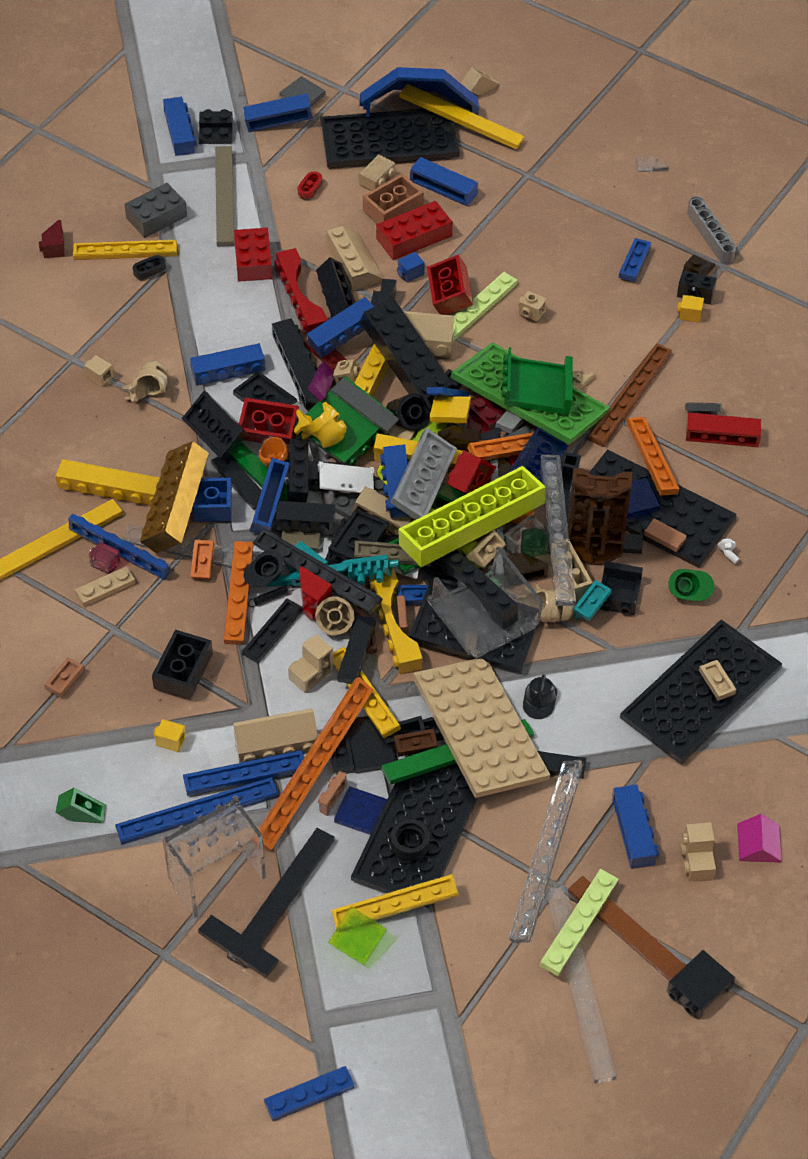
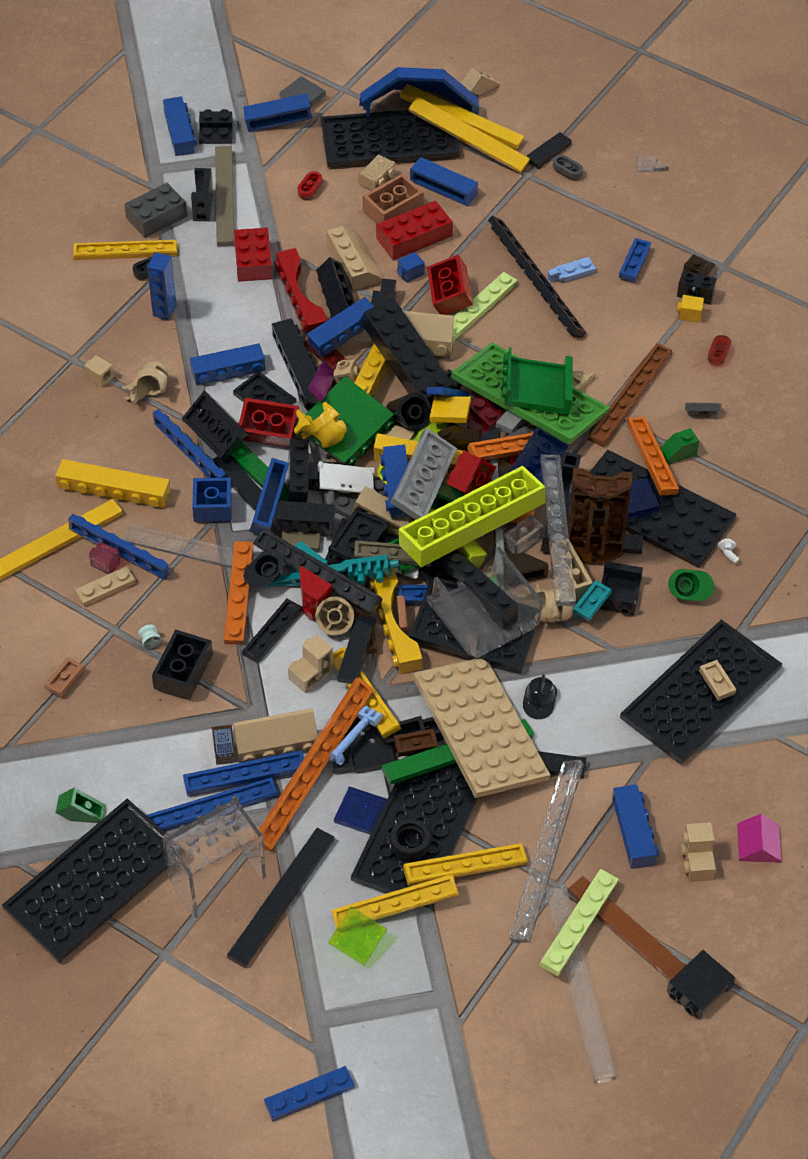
dark red slope [39,220,65,258] -> none
pearl gold brick [140,441,209,554] -> none
yellow brick [153,719,186,752] -> none
orange plate [190,540,215,580] -> none
black tile [198,915,279,978] -> none
black piece [248,584,294,607] -> none
orange hair [259,437,289,467] -> none
nougat plate [318,771,347,816] -> none
dark grey tile [331,378,399,434] -> none
tan slope [466,530,506,568] -> none
tan brick [518,291,547,322] -> none
clear green panel [520,527,549,557] -> none
nougat tile [644,519,687,552] -> none
red brick [685,413,761,447] -> none
light grey beam [687,196,736,265] -> none
none -> black plate [2,798,184,963]
none -> light aqua wheel [138,624,162,649]
none -> blue brick [147,252,177,320]
none -> blue plate [153,409,226,478]
none -> black panel [191,168,213,222]
none -> tile [212,725,236,764]
none -> light blue hinge [329,706,383,765]
none -> yellow tile [403,843,528,886]
none -> yellow tile [409,96,530,174]
none -> black plate [488,215,587,337]
none -> black tile [526,132,572,169]
none -> light blue hinge [547,257,596,283]
none -> dark grey plate [553,155,583,179]
none -> green slope [660,428,699,465]
none -> clear red plate [708,335,731,365]

